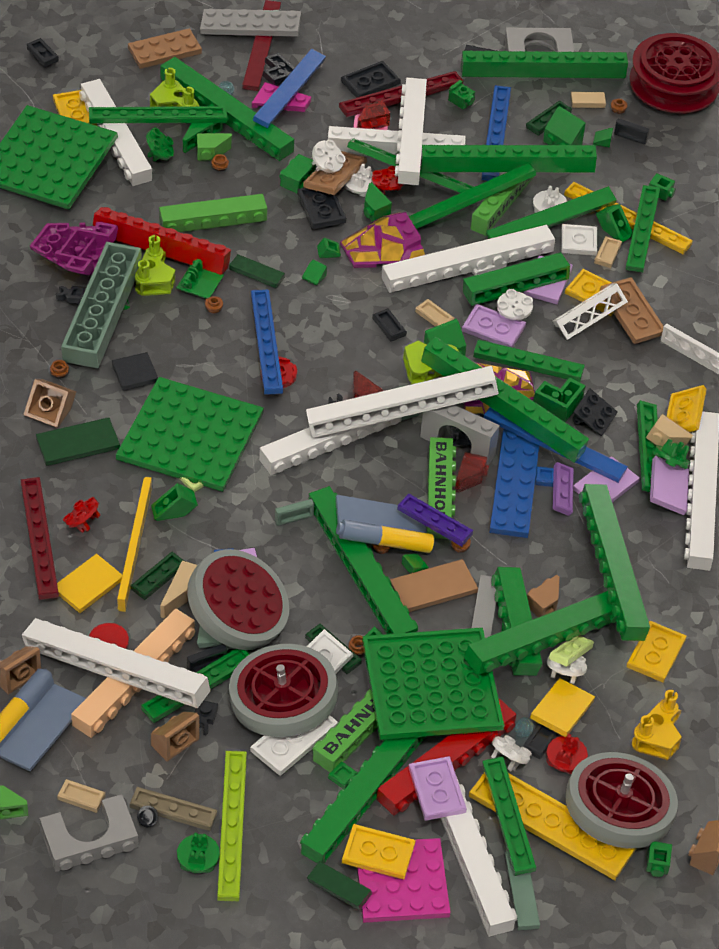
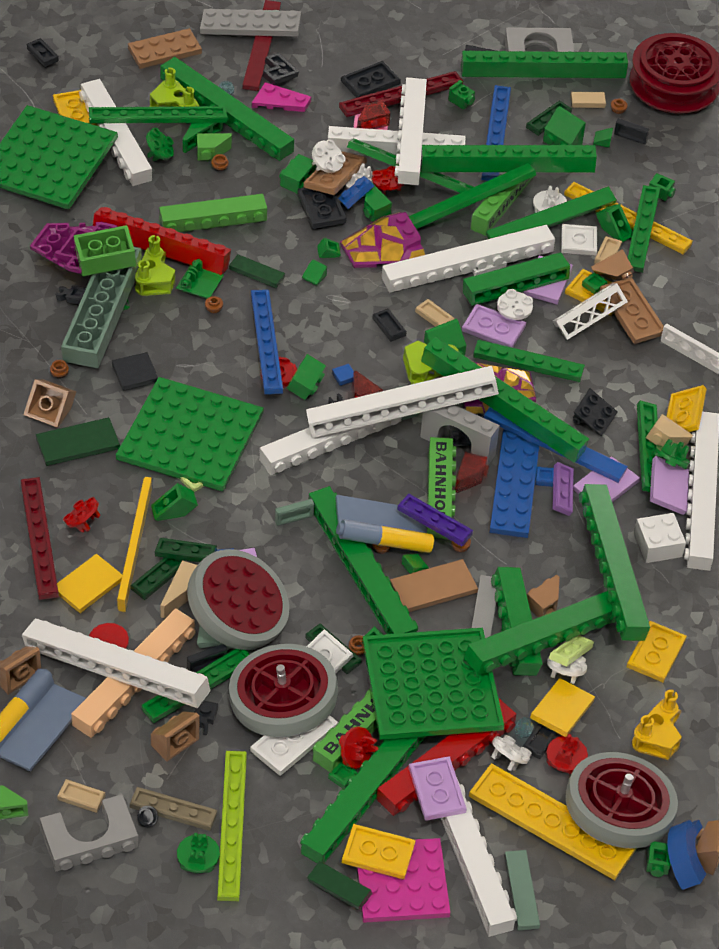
blue tile [253,49,326,128] -> none
green plate [482,757,536,876] -> none
green brick [534,378,586,422] -> none
none -> bright green brick [74,225,136,276]
none -> dark green tile [154,538,217,562]
none -> green brick [286,354,326,400]
none -> blue tile [332,364,357,386]
none -> blue plate [338,176,374,209]
none -> red plate [339,726,378,769]
none -> green plate [582,272,608,295]
none -> medium nougat slope [591,249,635,281]
none -> white brick [634,513,686,563]
none -> blue arch [667,820,706,890]

